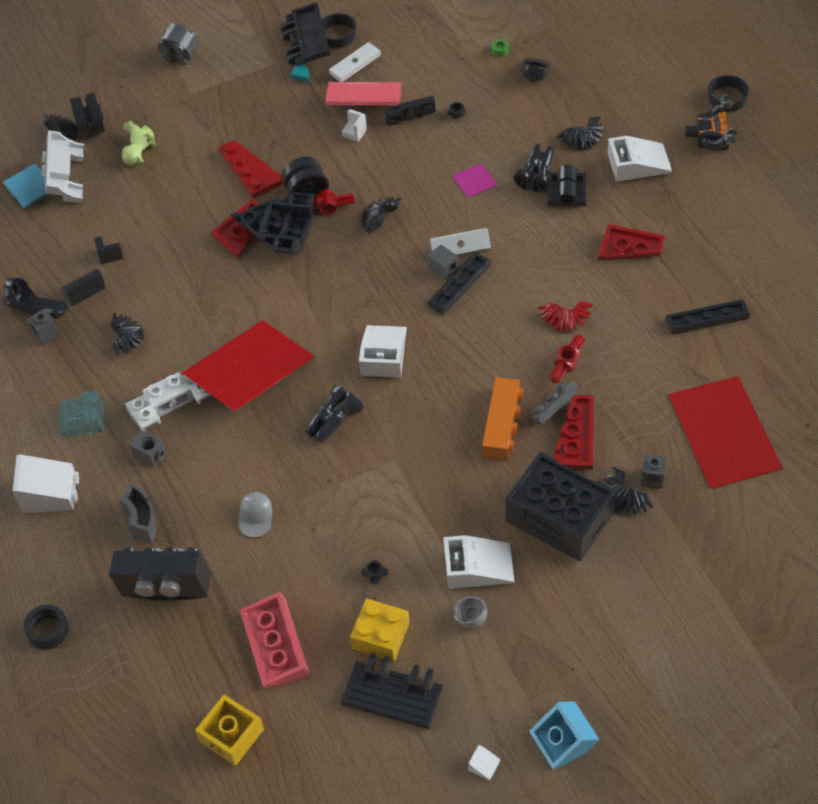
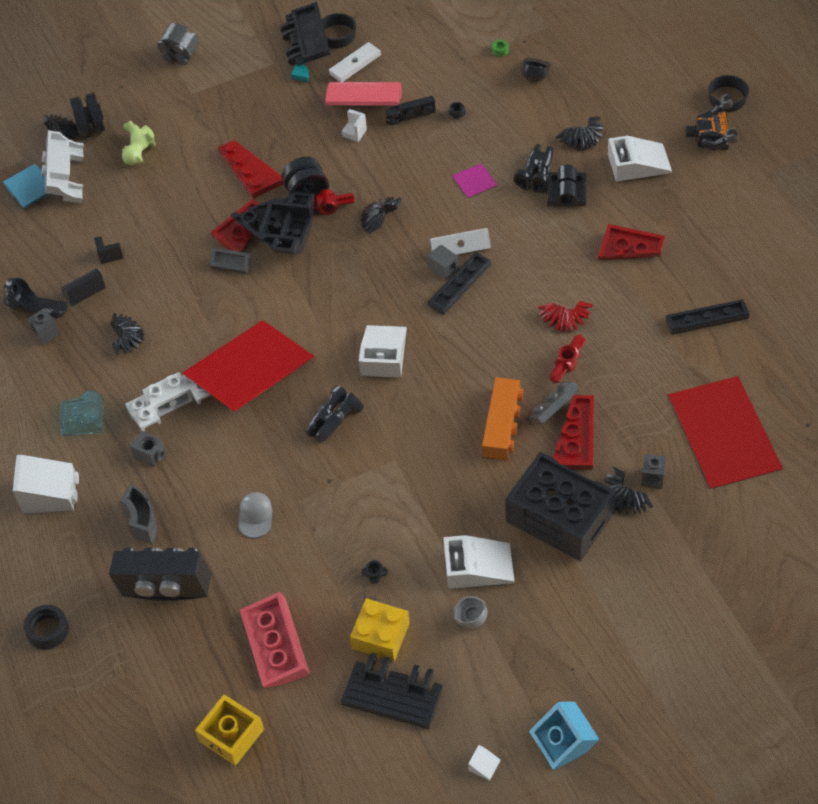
none -> dark grey tile [209,247,251,274]

